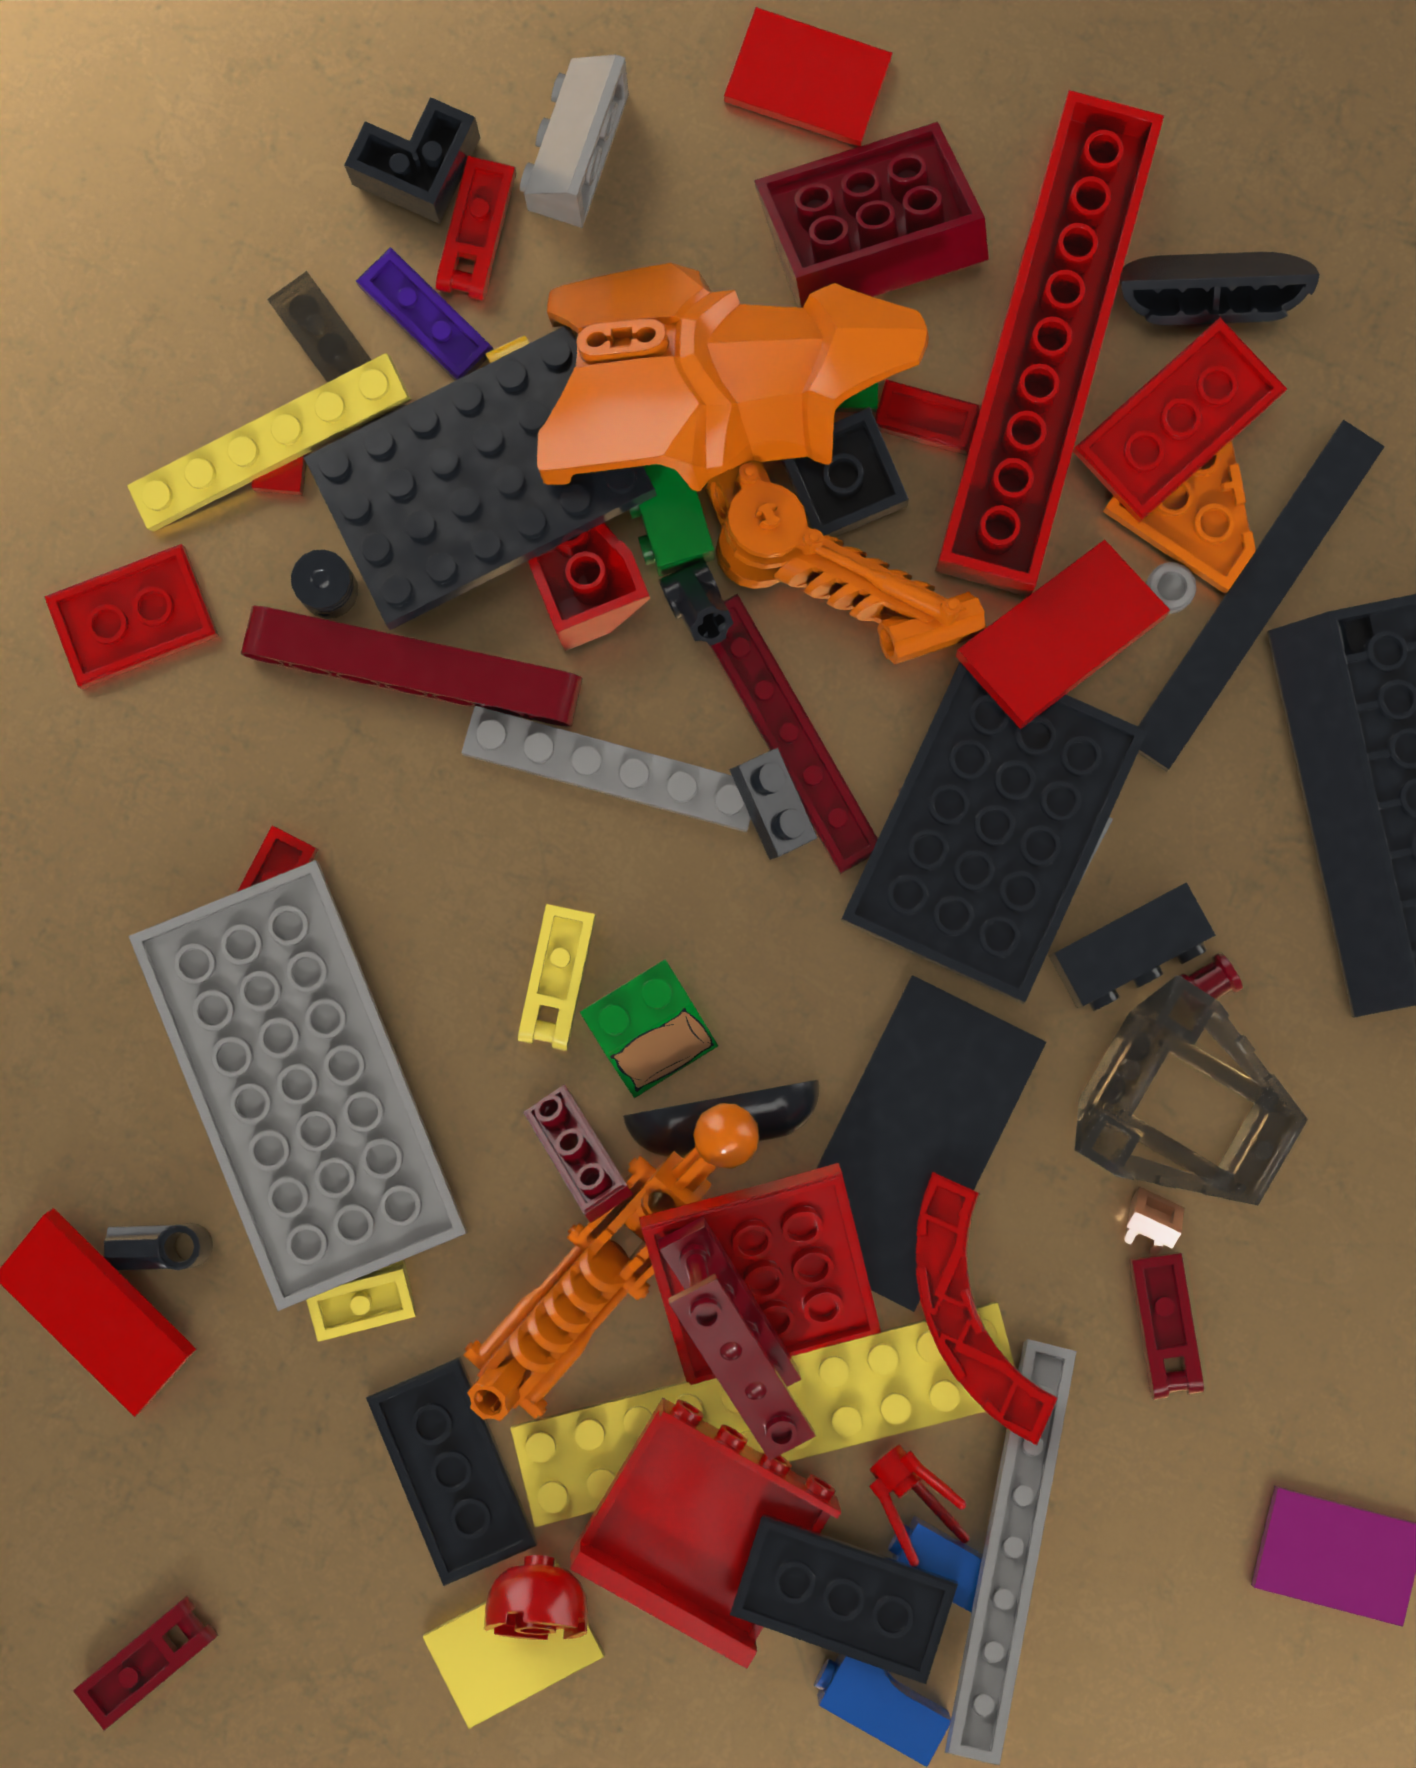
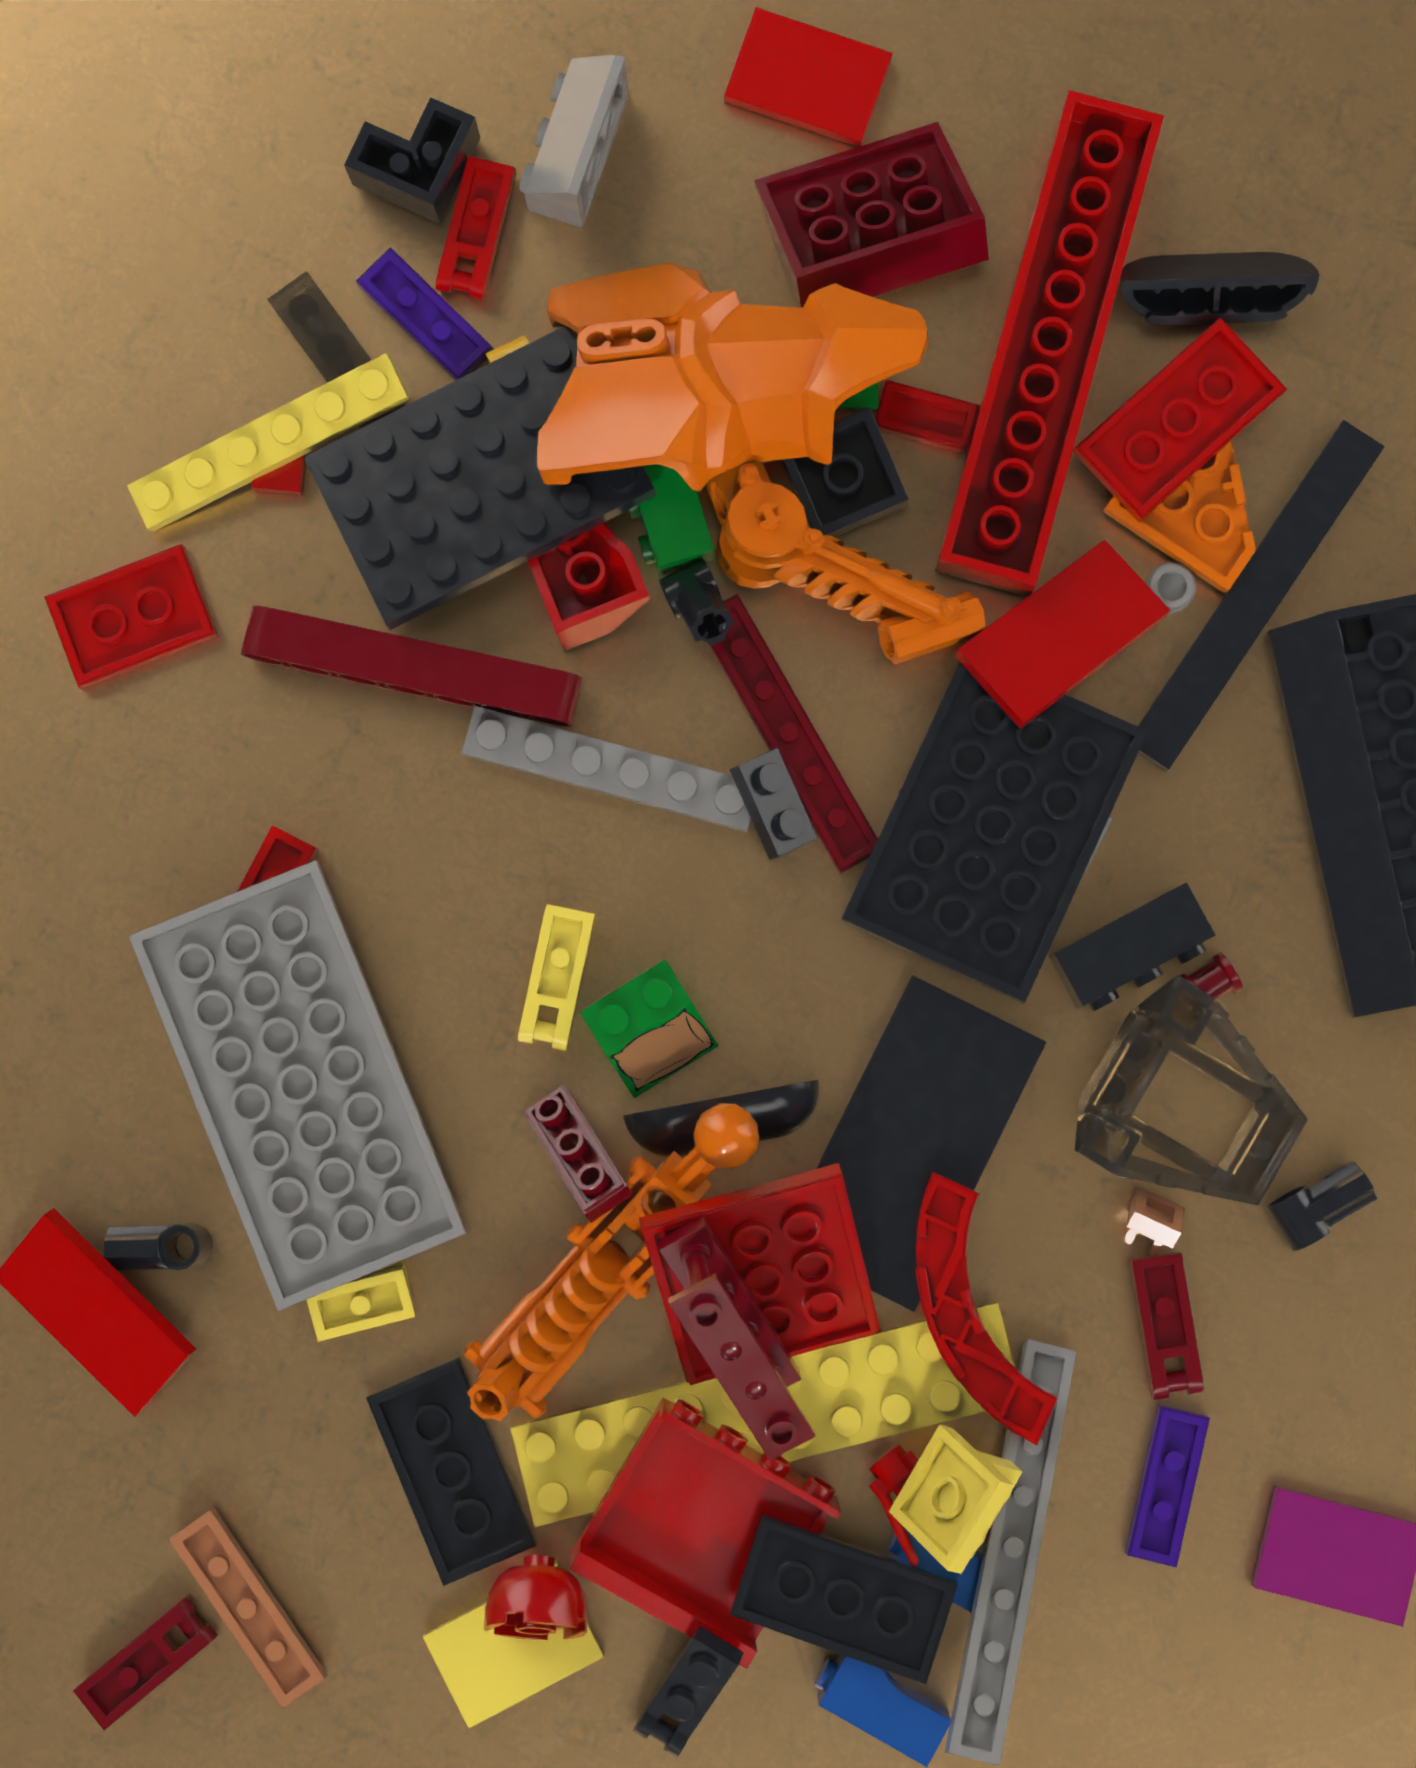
black piece [291,549,358,619] -> none
none -> nougat plate [168,1507,328,1709]
none -> black plate [633,1625,744,1758]
none -> light yellow bracket [889,1424,1022,1574]
none -> dark purple tile [1125,1404,1210,1568]
none -> black piece [1267,1161,1377,1251]

